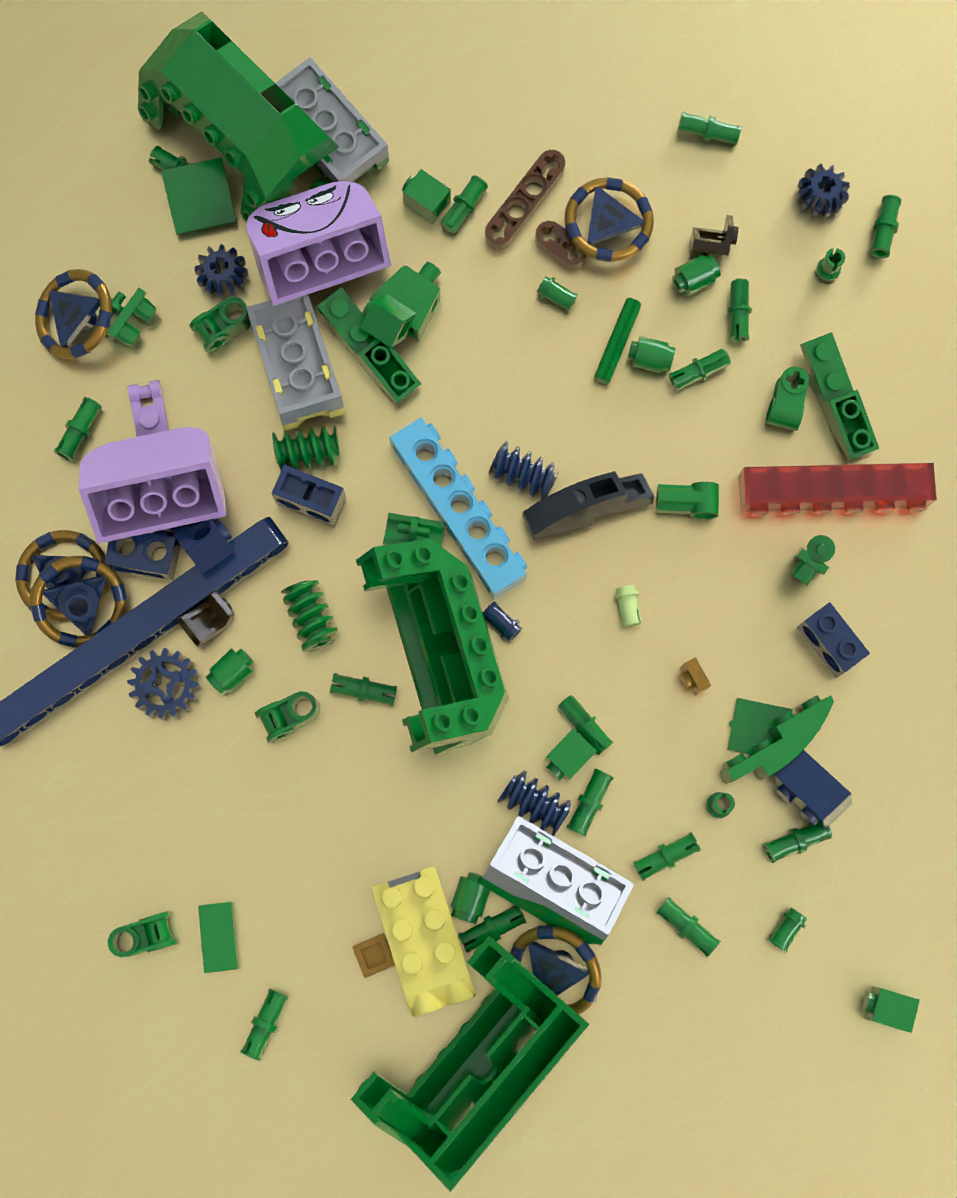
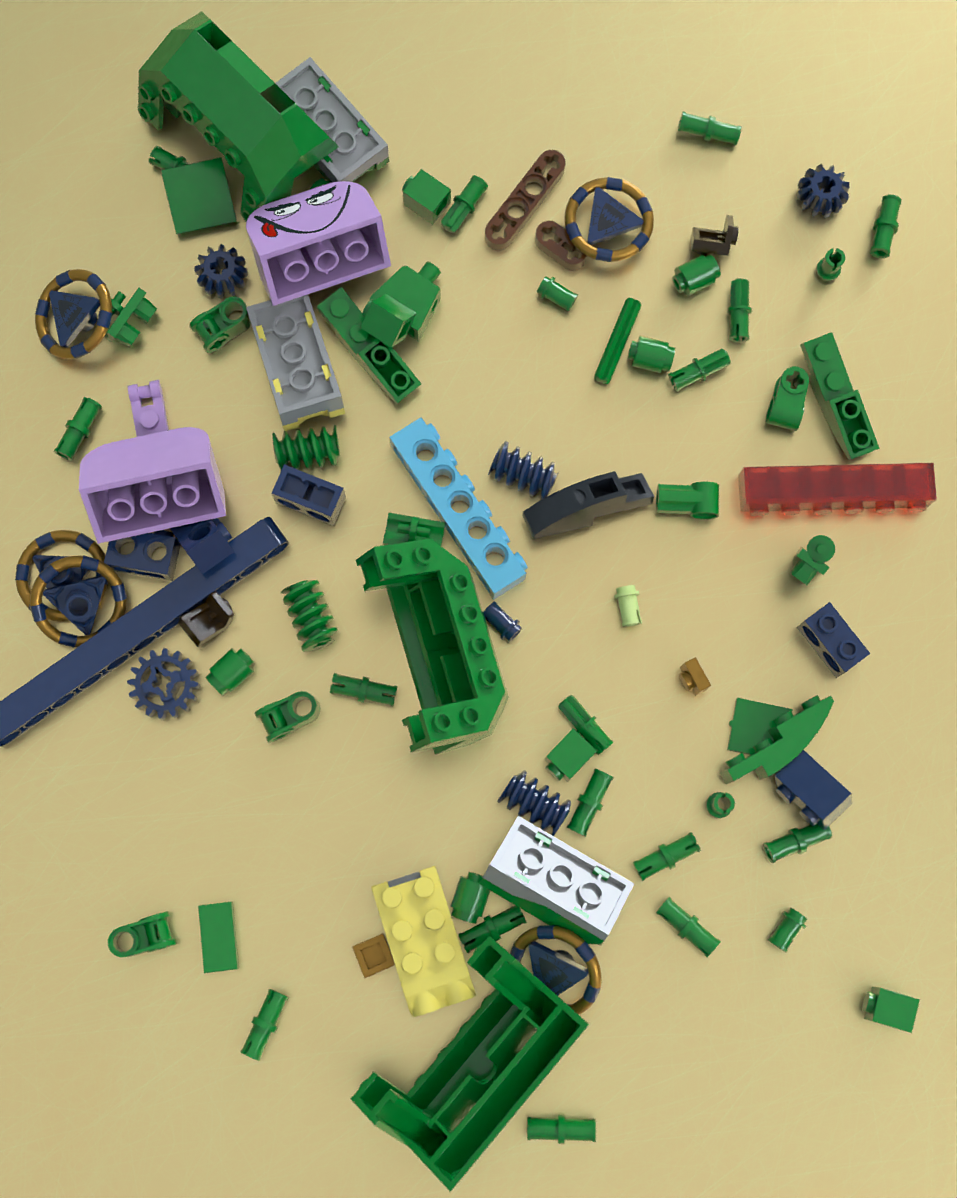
none -> green pin [527,1115,596,1144]

